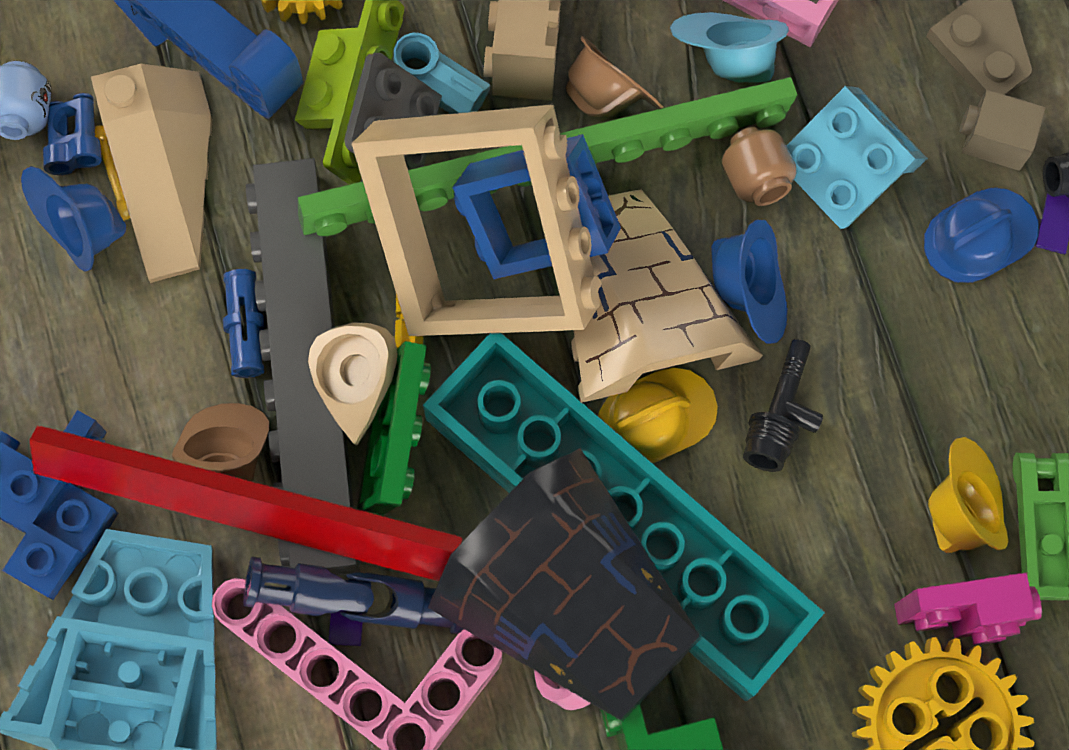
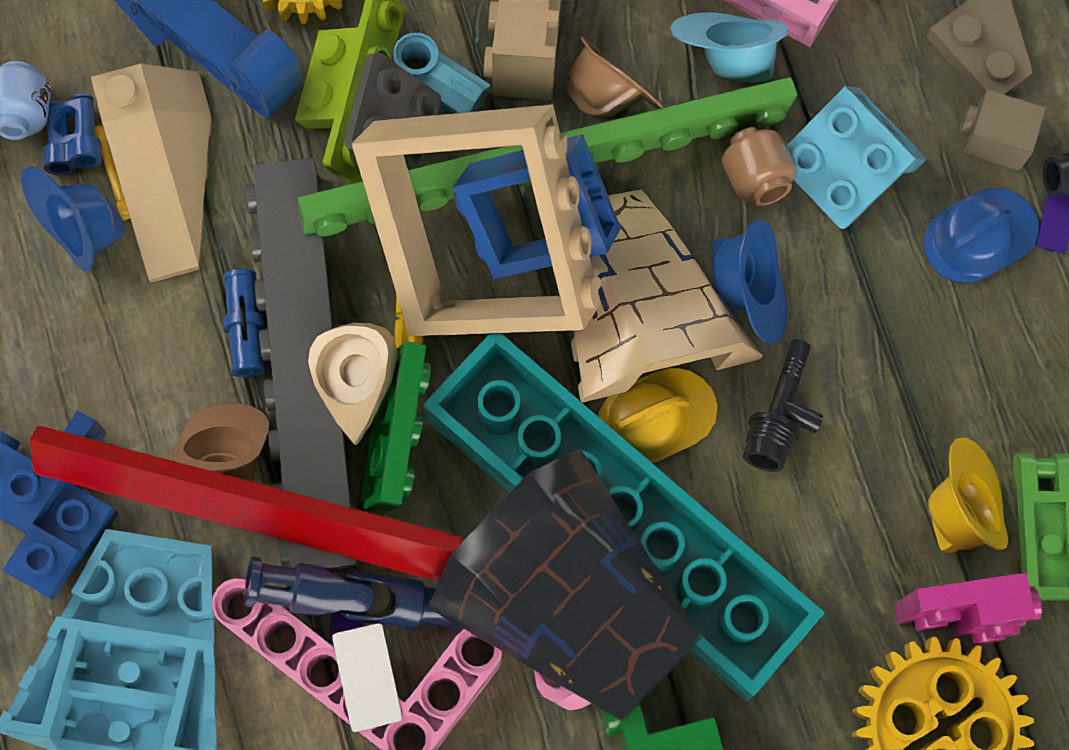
none -> white sticker [332,624,402,732]

